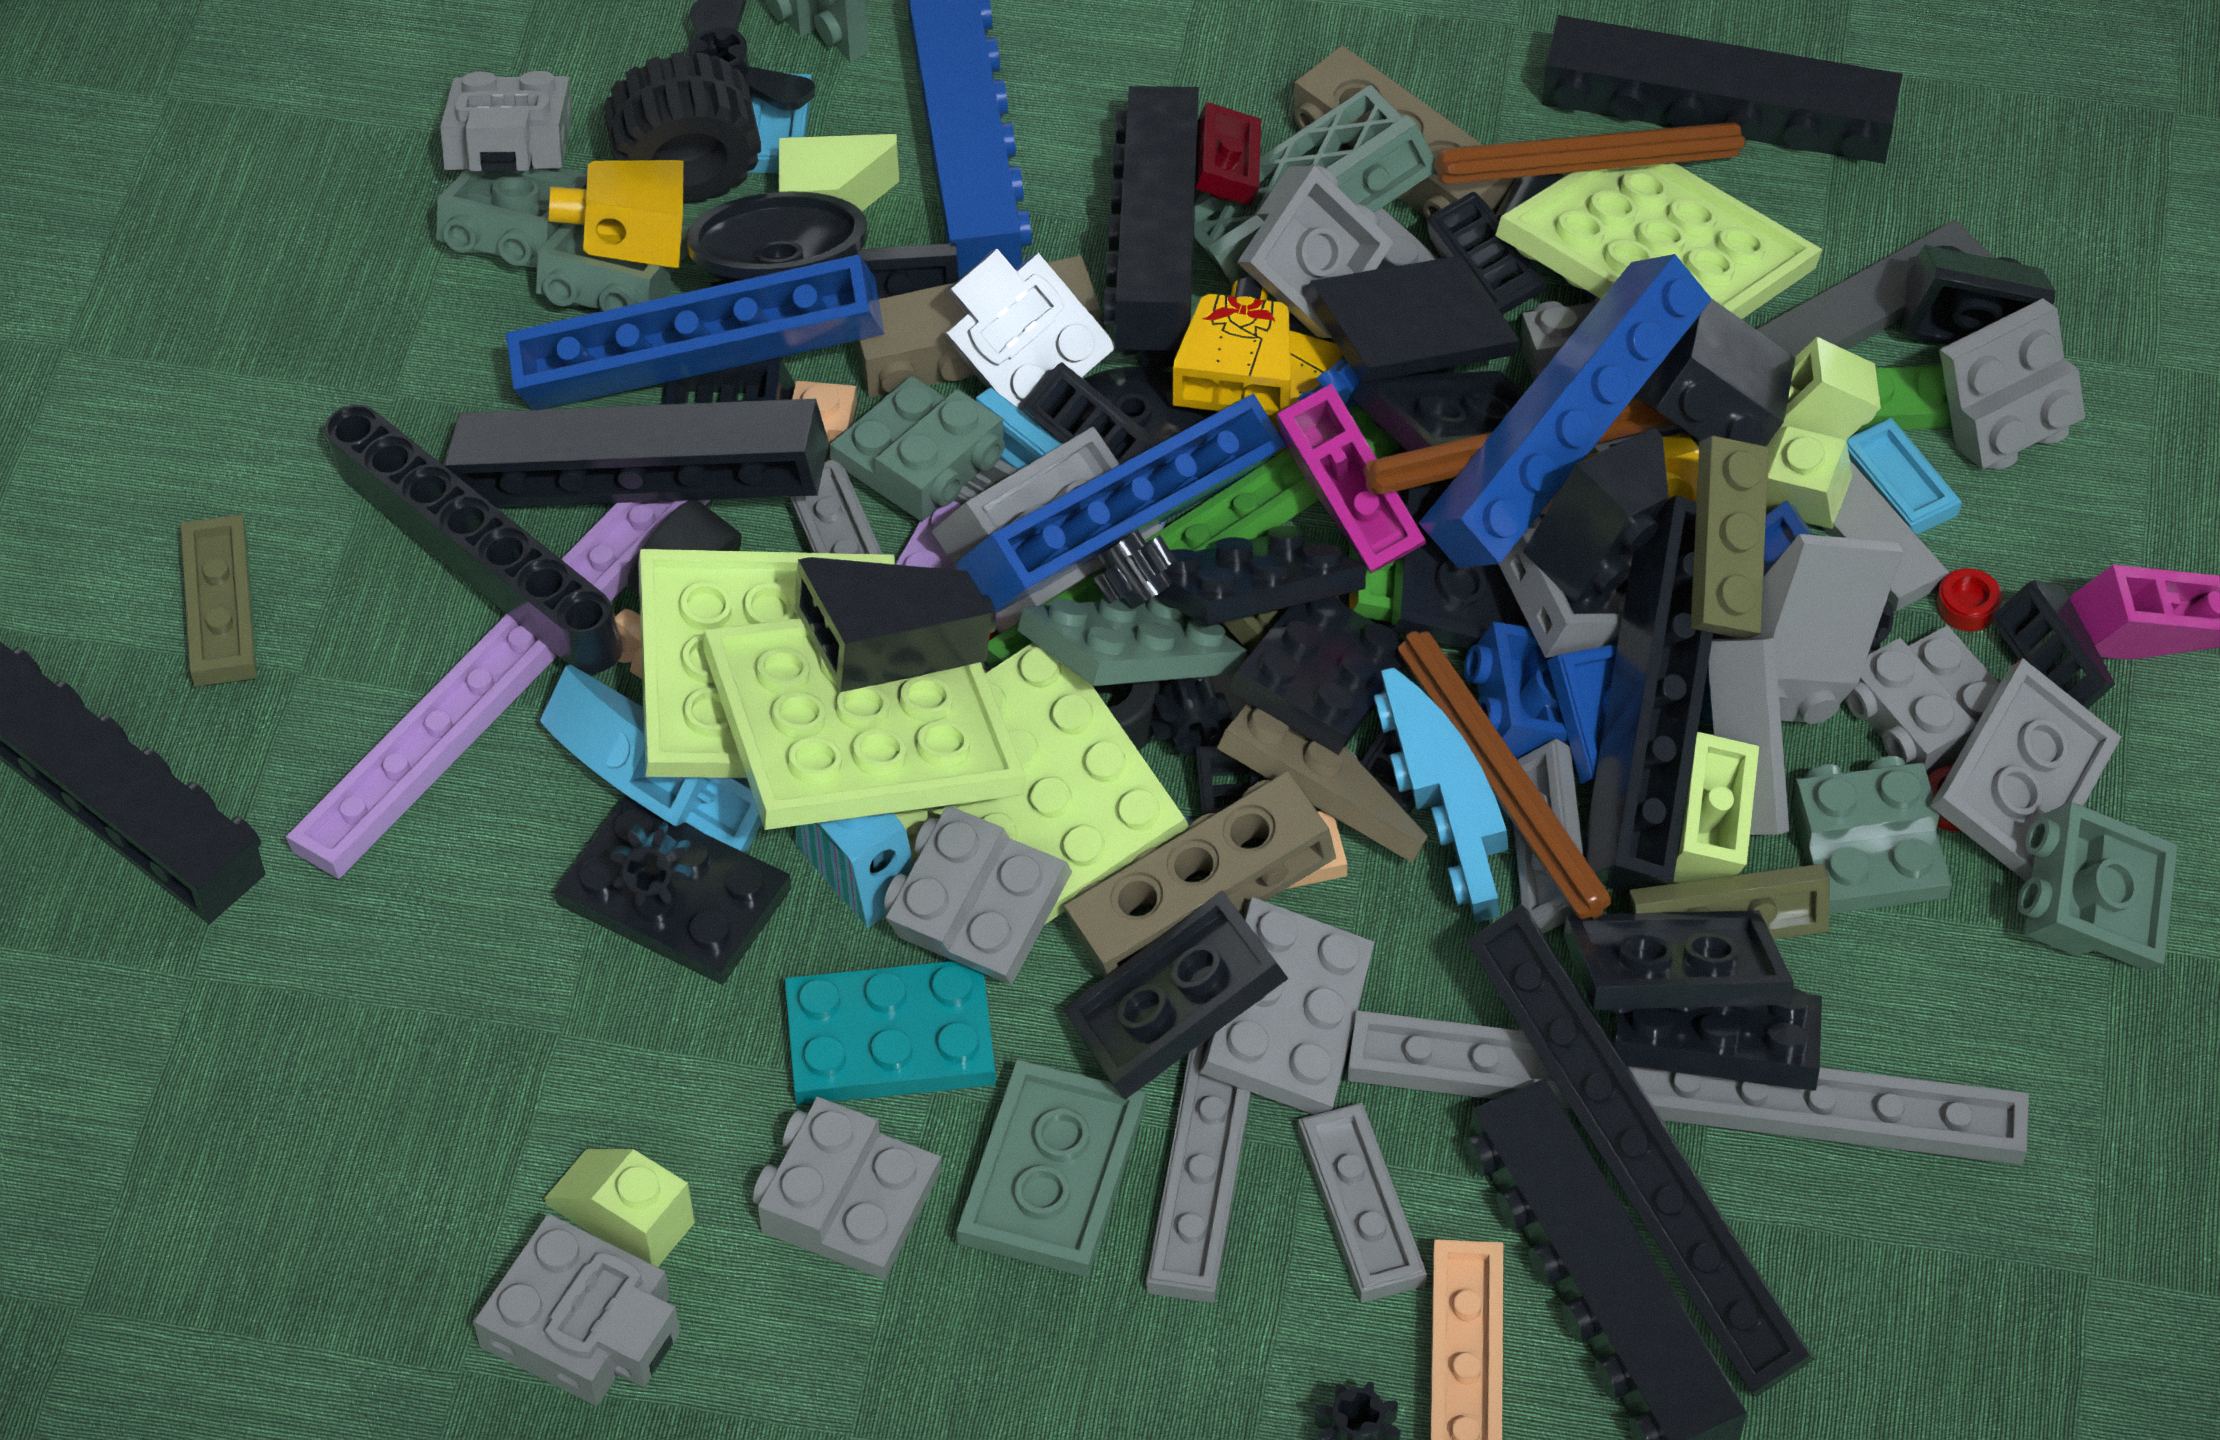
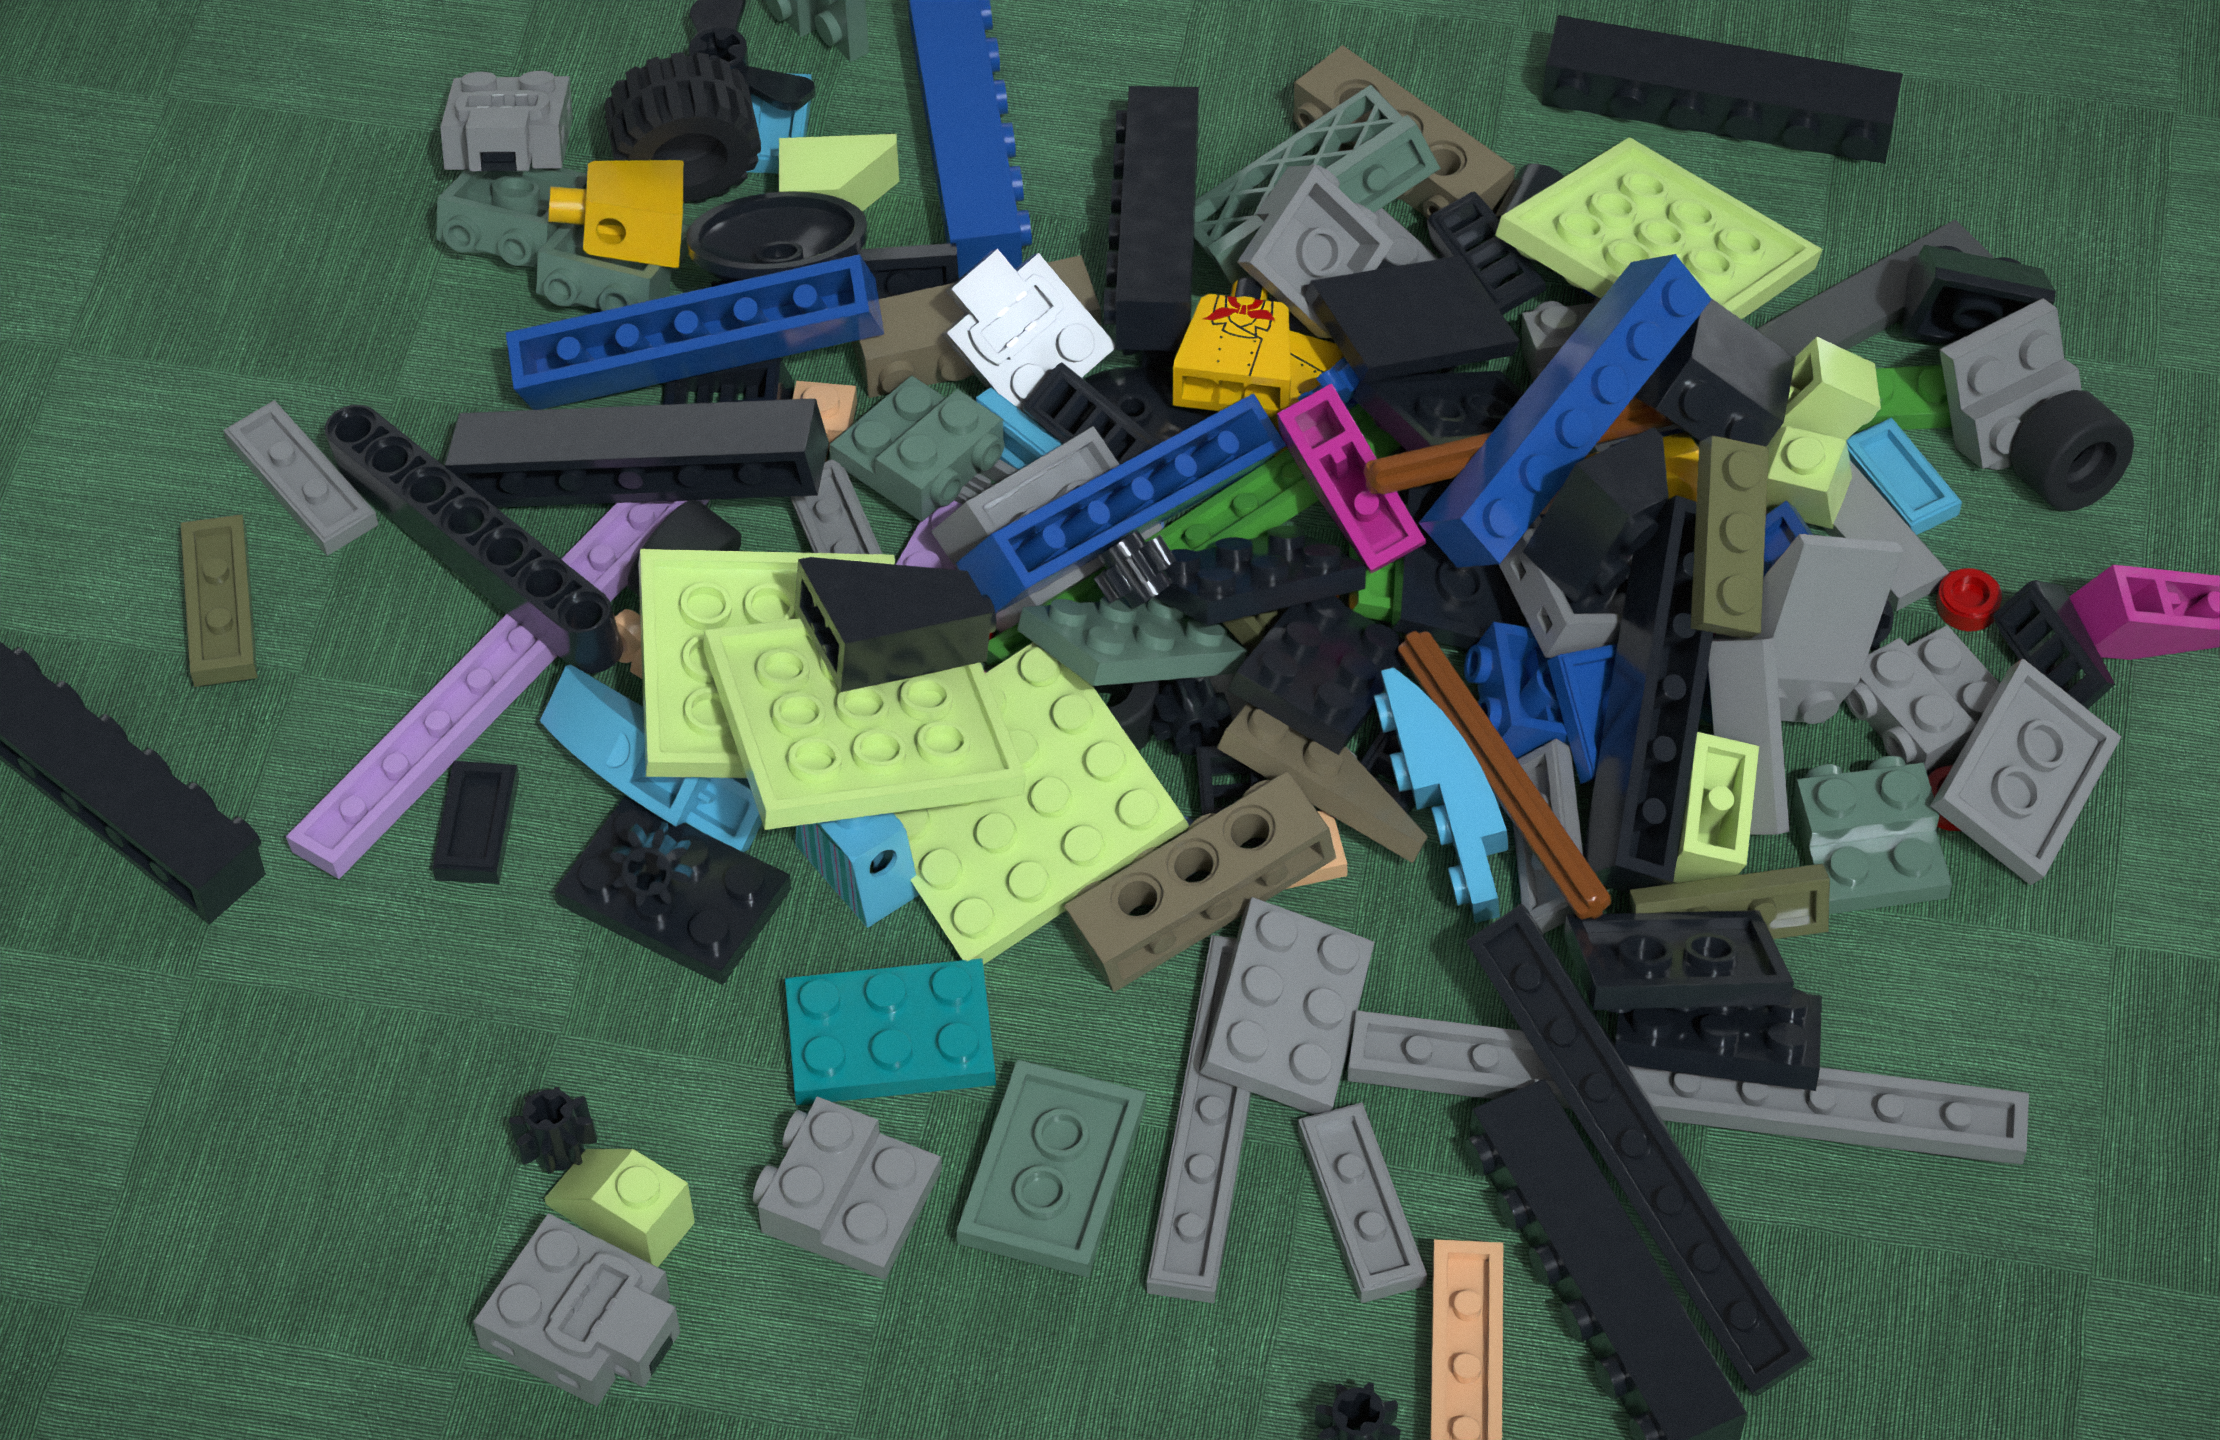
light grey plate [884,805,1072,985] -> none
black plate [1062,890,1289,1100] -> none
dark red plate [1195,102,1261,206] -> none
dark orange axle [1433,122,1745,184] -> none
sand green plate [2017,802,2178,971] -> none
none -> light grey tile [223,400,378,556]
none -> black tile [432,761,520,884]
none -> black gear [509,1087,598,1174]
none -> black tyre [2011,390,2134,511]

